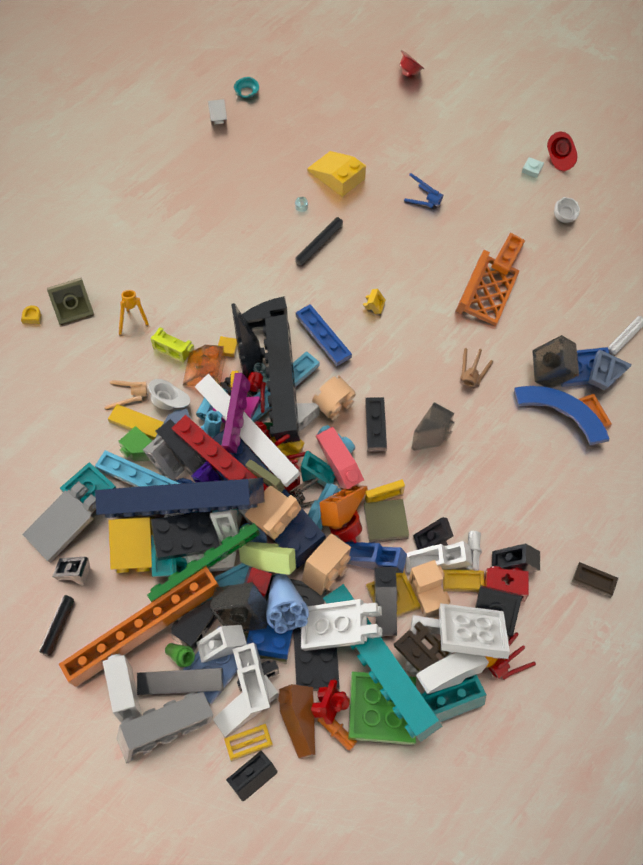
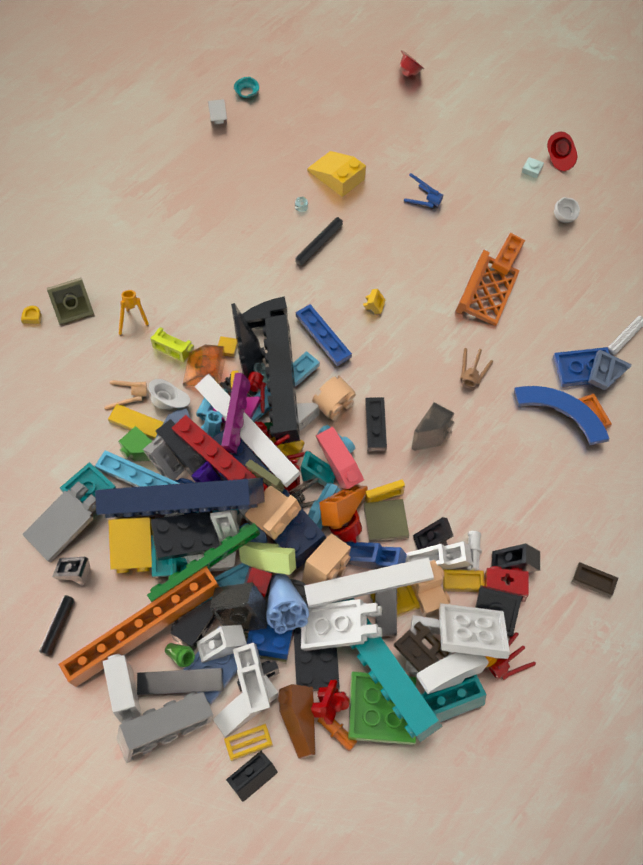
clear smoke brick [532,335,579,388] -> none
none -> white tile [304,557,434,608]

